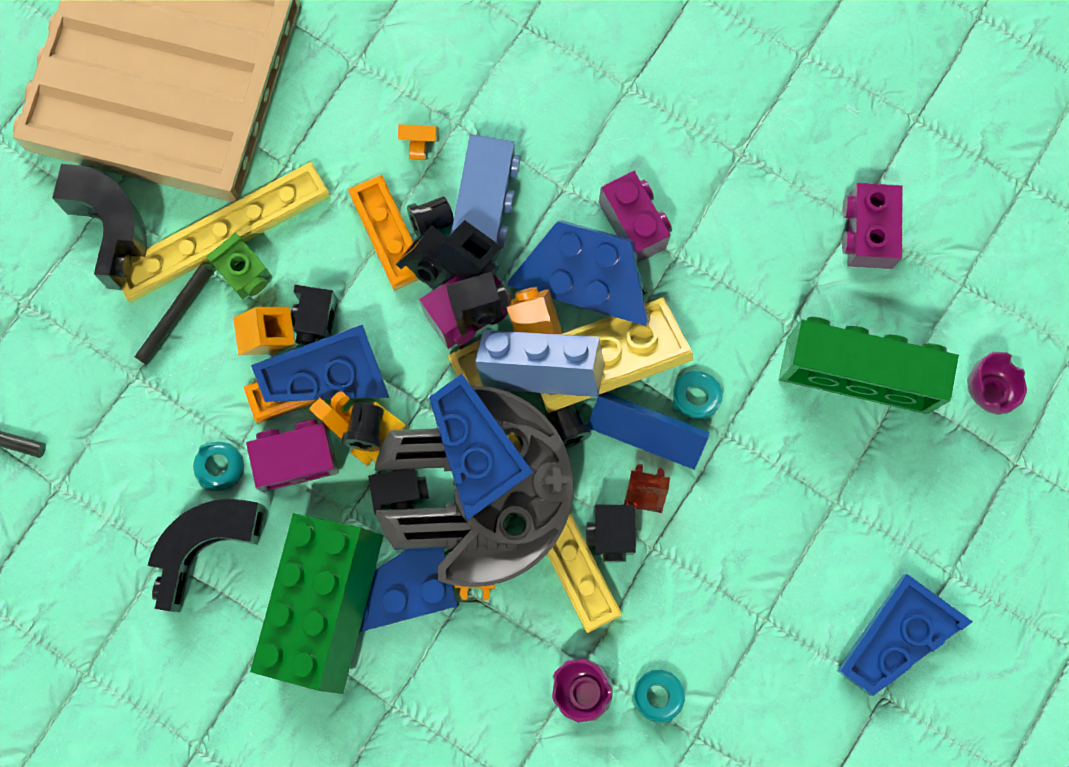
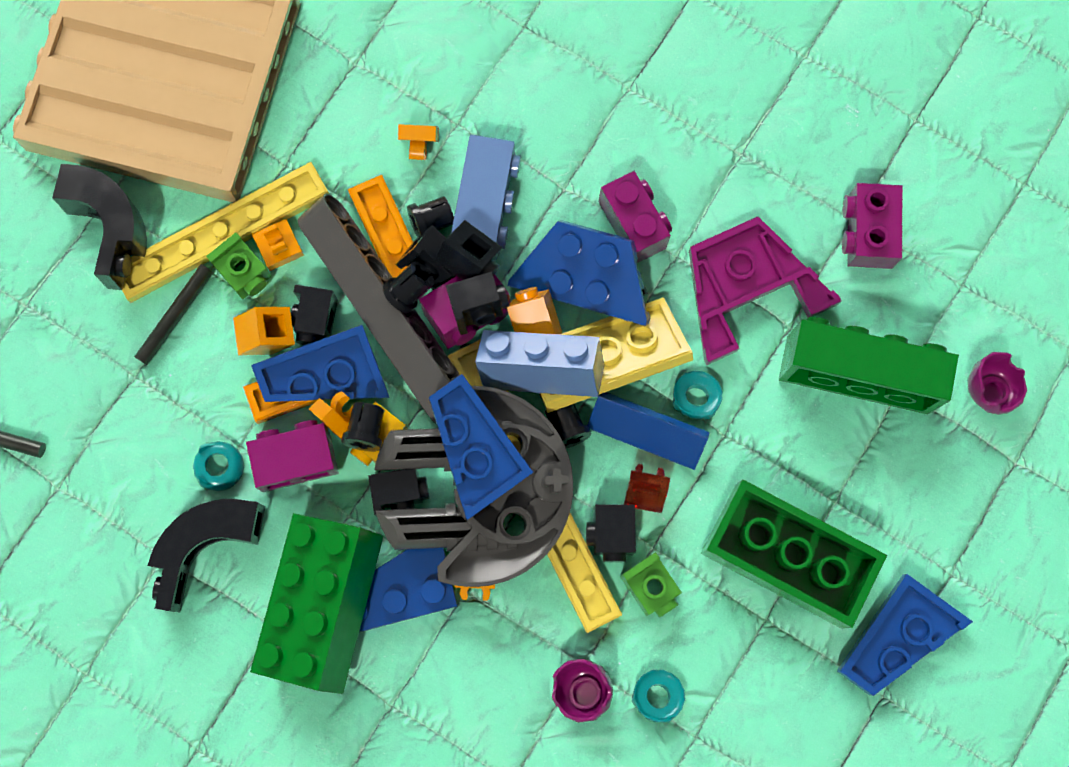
none -> light orange tile [252,219,304,271]
none -> dark grey beam [297,194,460,425]
none -> black bush [383,262,435,313]
none -> bright green brick [620,552,682,618]
none -> magenta wing [689,216,842,365]
none -> green brick [701,479,887,629]

